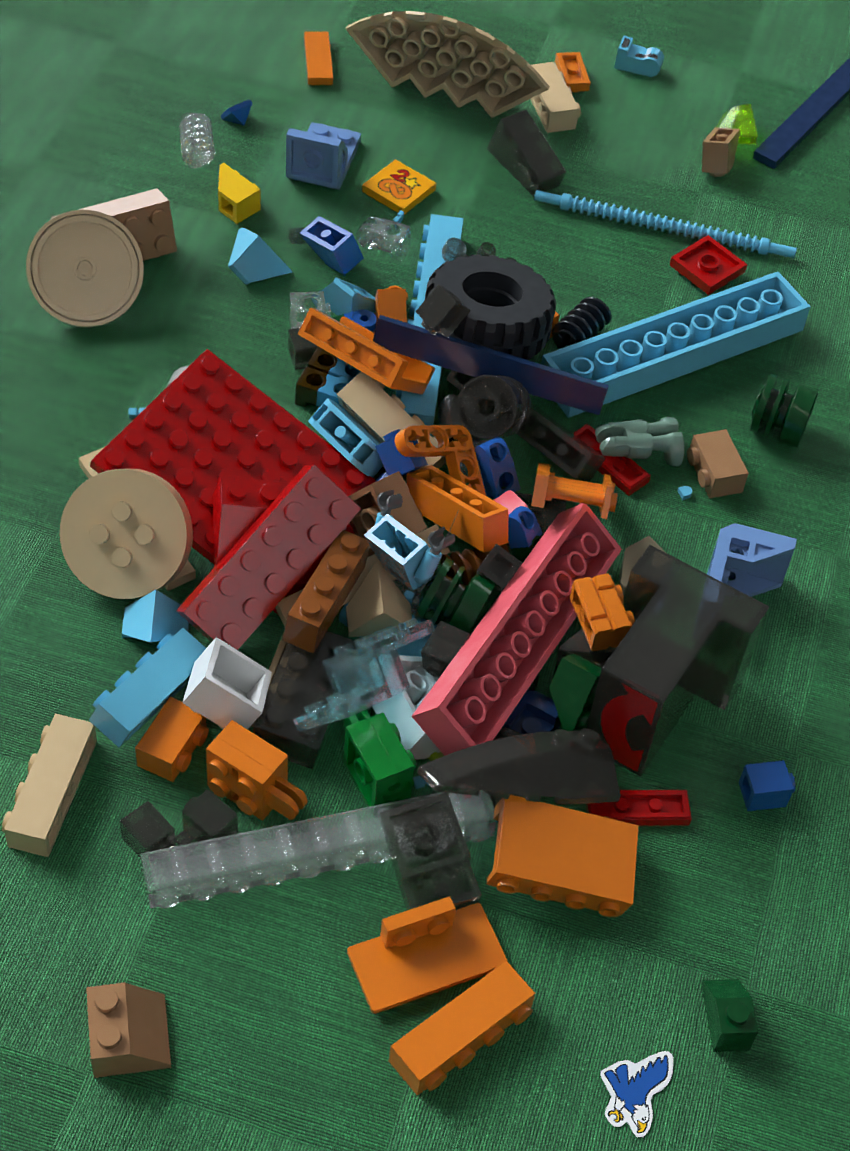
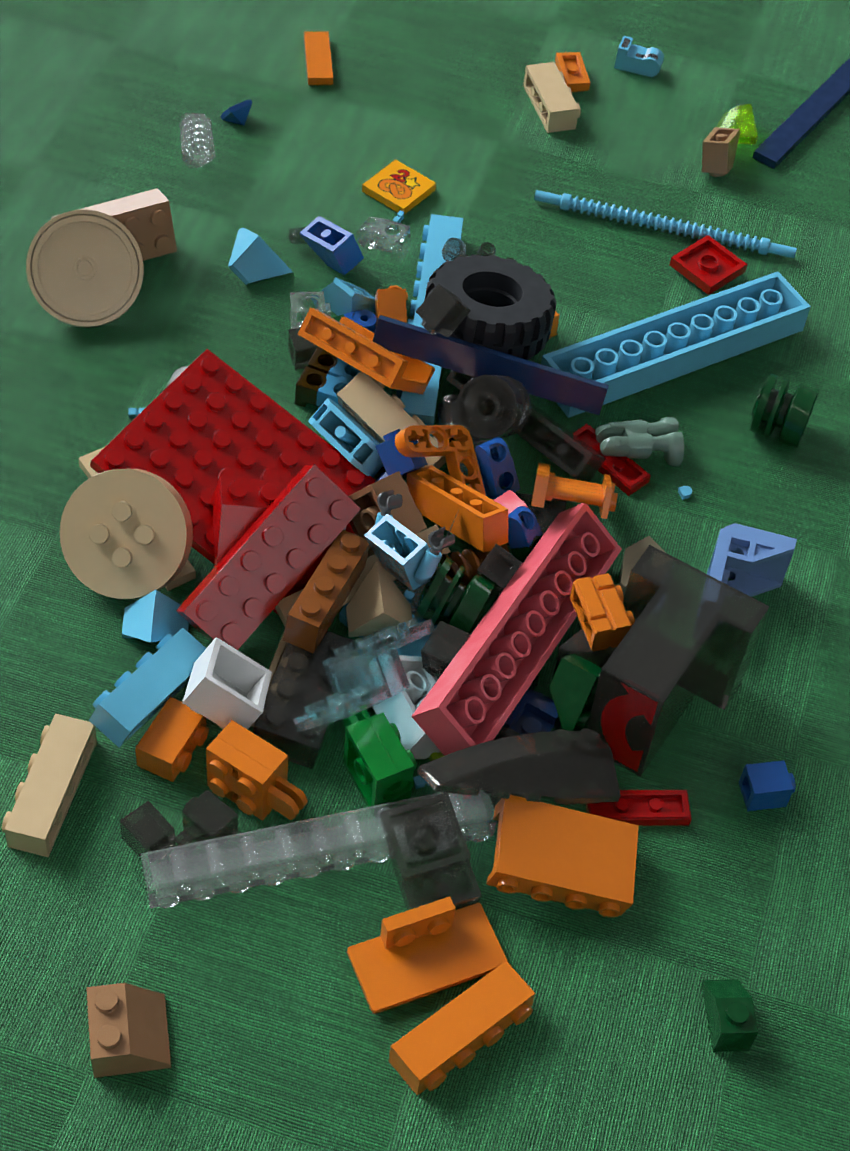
yellow slope [218,162,261,224] -> none
medium blue bracket [286,122,361,190] -> none
tan brick [345,11,550,118] -> none
clear smoke wedge [487,110,566,196] -> none
black piece [552,297,612,349] -> none
sticker [600,1051,673,1137] -> none
medium nougat brick [687,429,749,499] -> none

